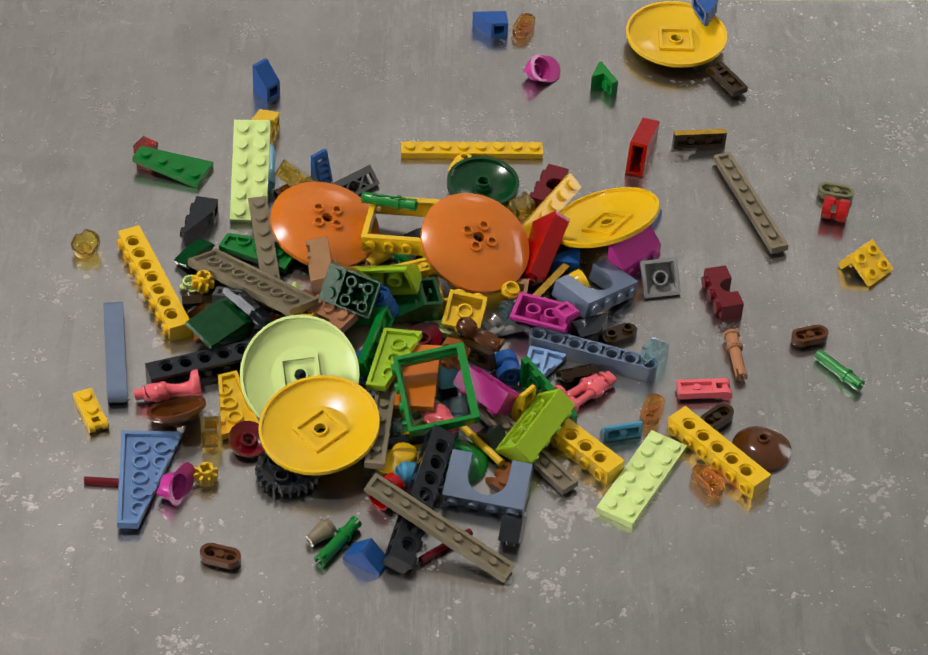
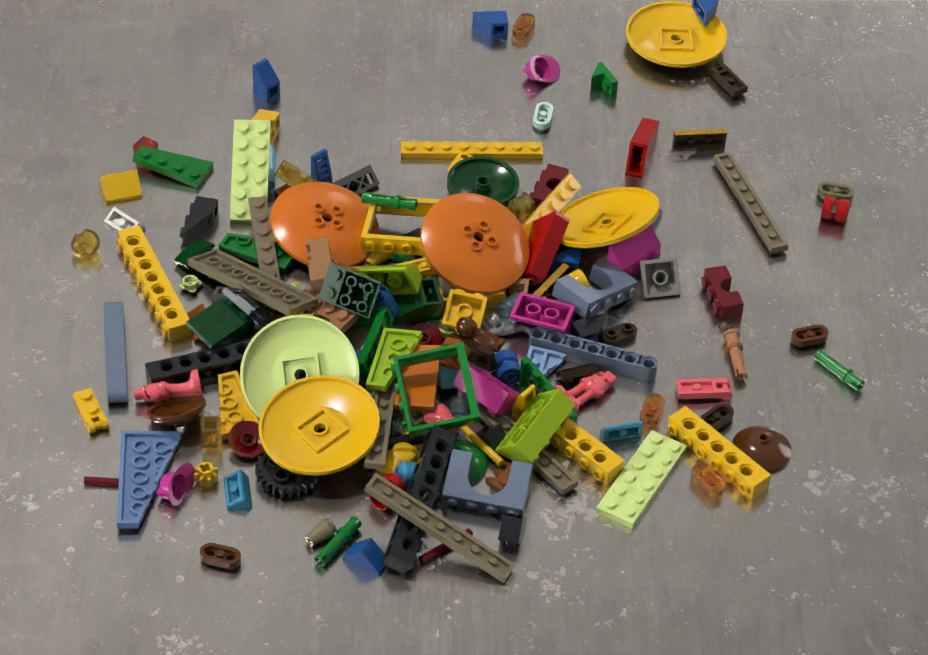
dark brown plate [181,292,202,305] -> none
yellow gear [192,270,215,294] -> none
yellow plate [501,281,520,299] -> none
dark pink tile [552,301,580,324] -> none
clear light blue tile [641,337,669,365] -> none
yellow bracket [837,239,893,287] -> none
none -> yellow slope [99,169,142,204]
none -> white slope [104,207,145,231]
none -> dark azure slope [224,469,252,510]
none -> light aqua plate [533,102,553,130]

